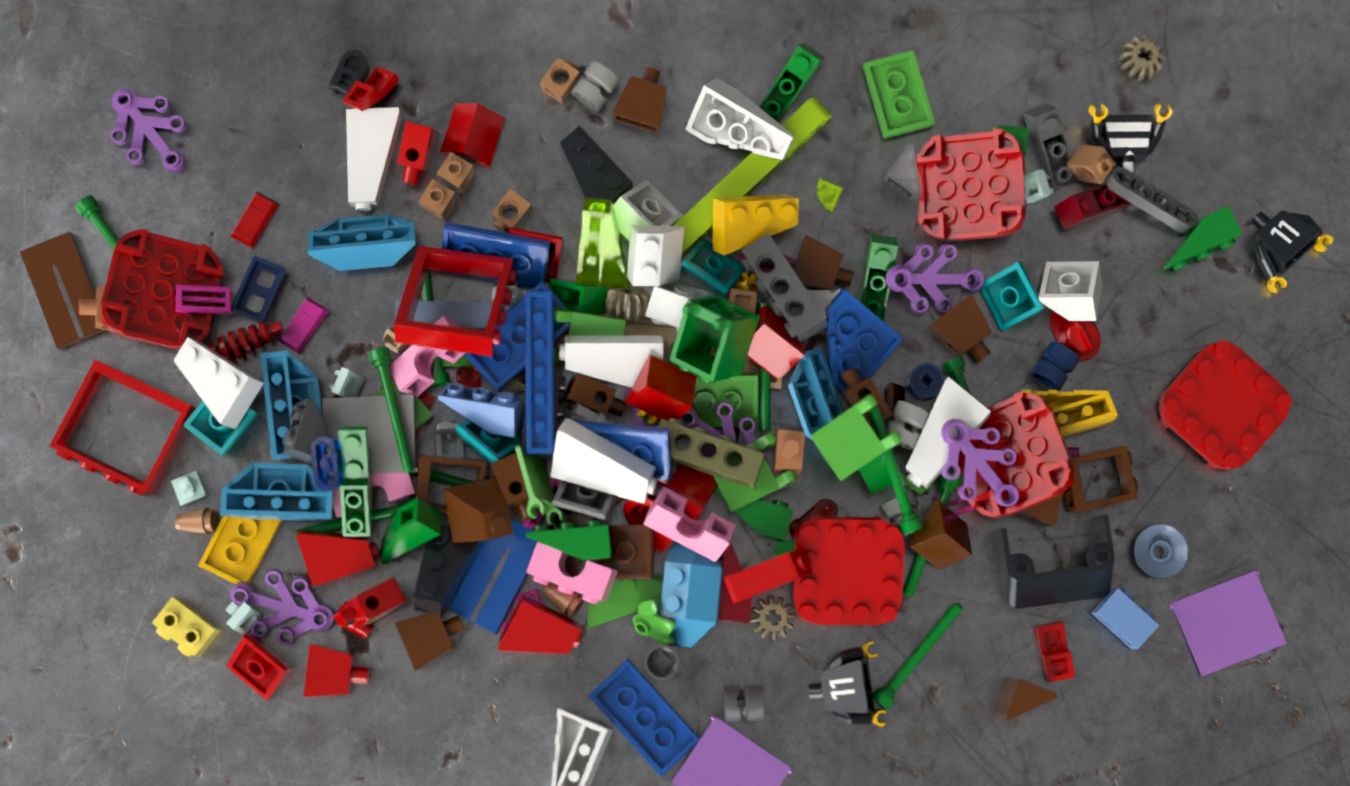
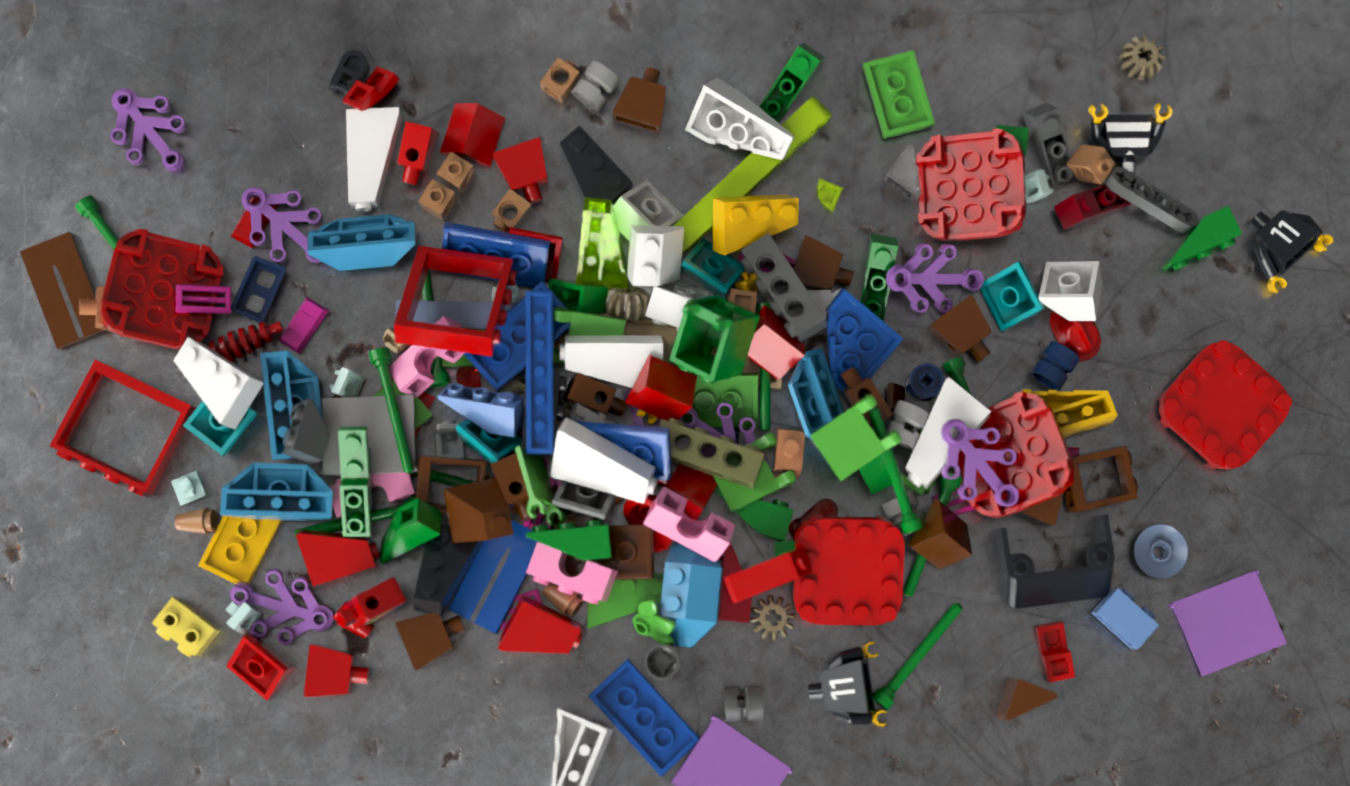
clear blue plate [311,436,344,491] -> none
none -> medium lavender plant [241,187,322,264]
none -> red torso [492,137,548,205]

